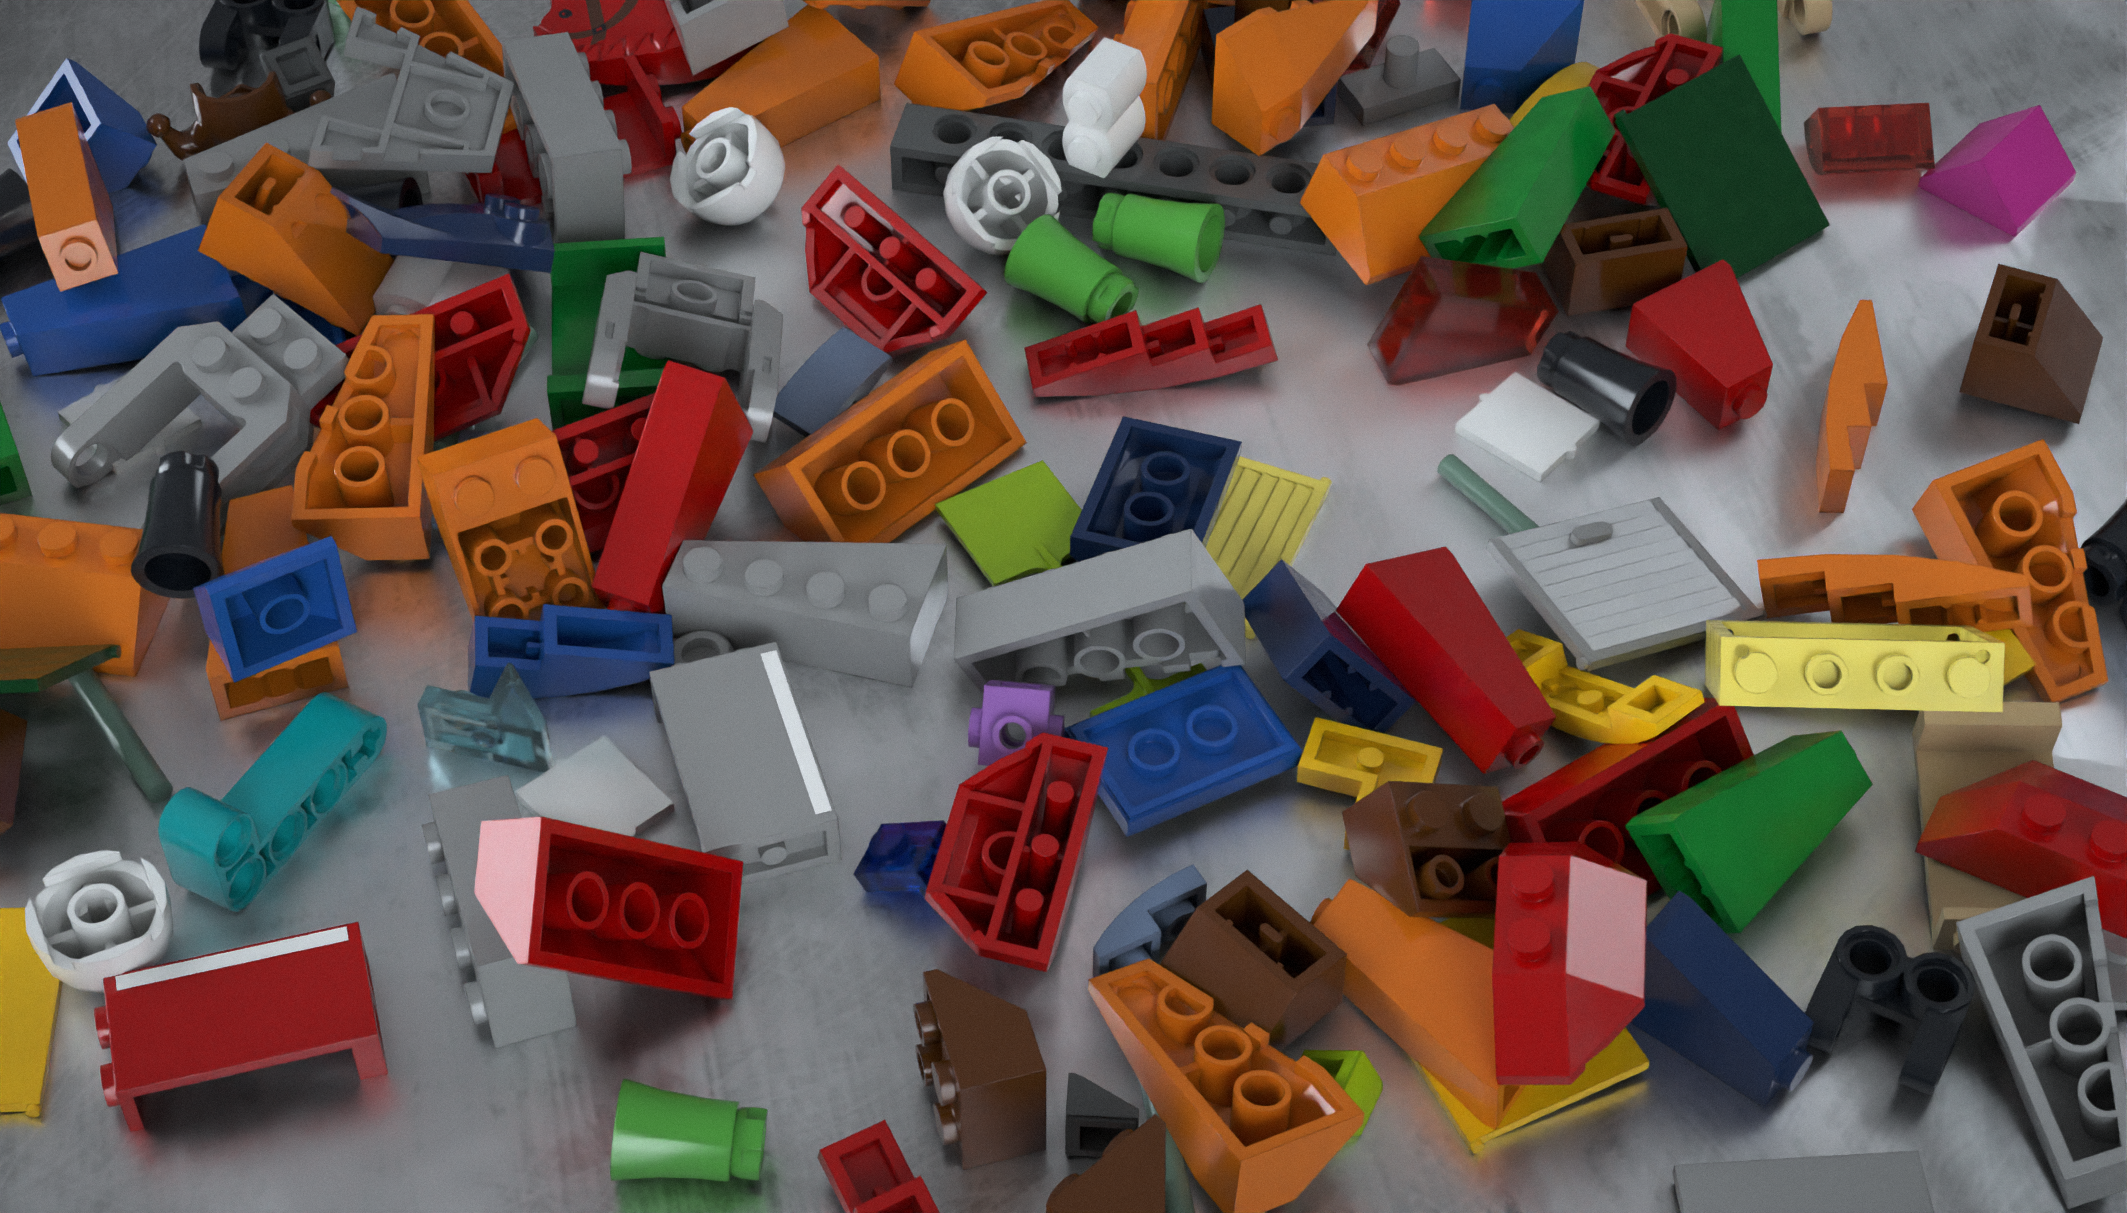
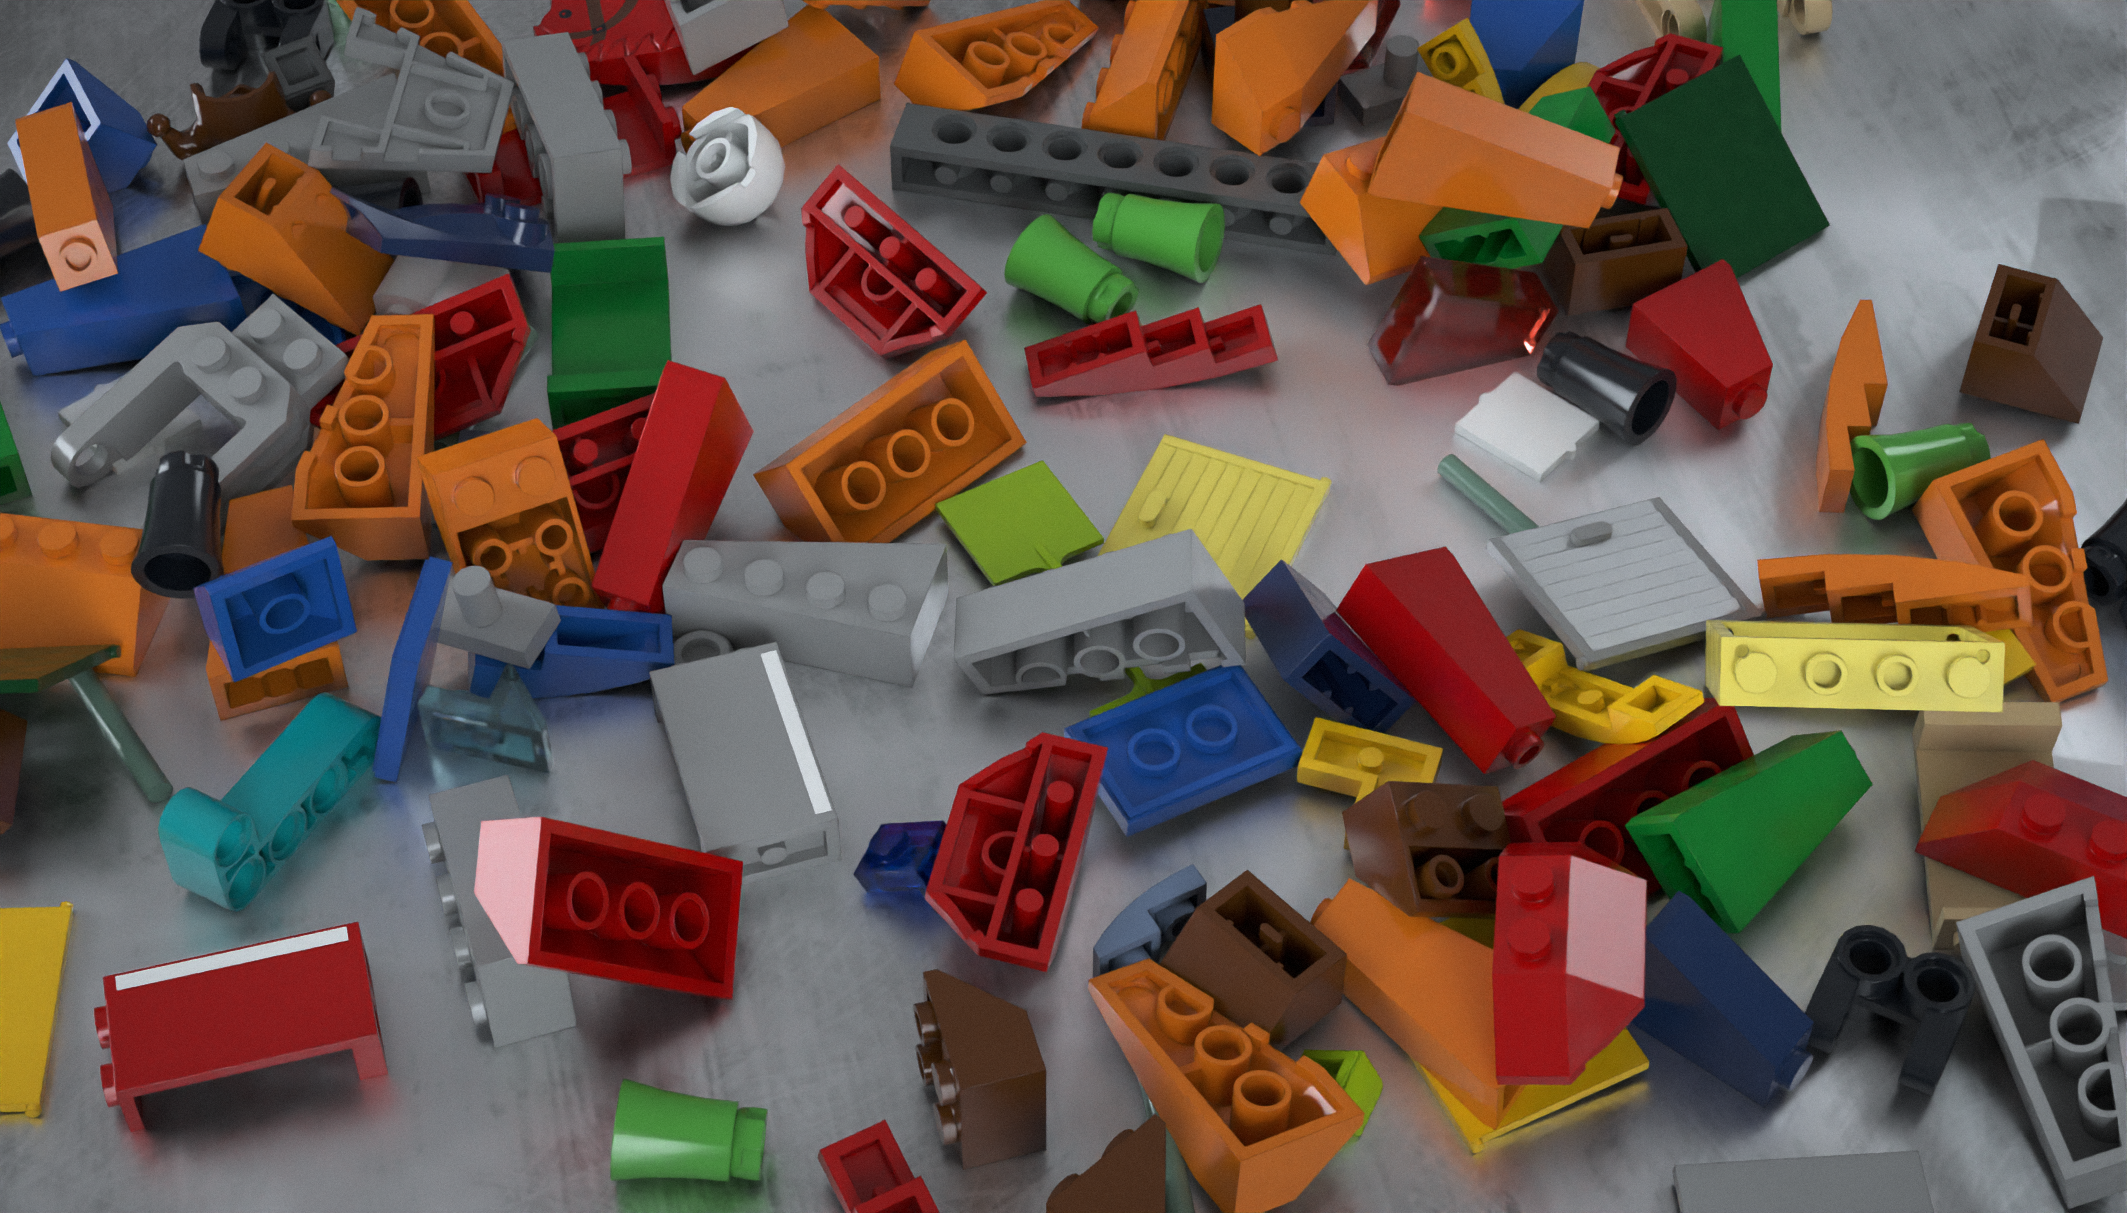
white cylinder [25,850,174,993] -> none
white piece [516,735,675,838] -> none
light grey plate [582,252,783,443] -> none
sand blue slope [773,327,893,437] -> none
white cylinder [943,136,1062,255] -> none
medium lavender brick [968,680,1065,766] -> none
white brick [1062,37,1147,178] -> none
dark grey slope [1065,1073,1139,1157] -> none
dark blue slope [1070,416,1242,562] -> none
clear red brick [1804,103,1935,175] -> none
dark pink slope [1918,105,2076,237] -> none
none -> blue tile [372,556,453,783]
none -> light grey tile [438,566,561,669]
none -> orange slope [1367,72,1623,229]
none -> yellow slope [1417,17,1504,104]
none -> bright green plant [1849,423,1991,520]

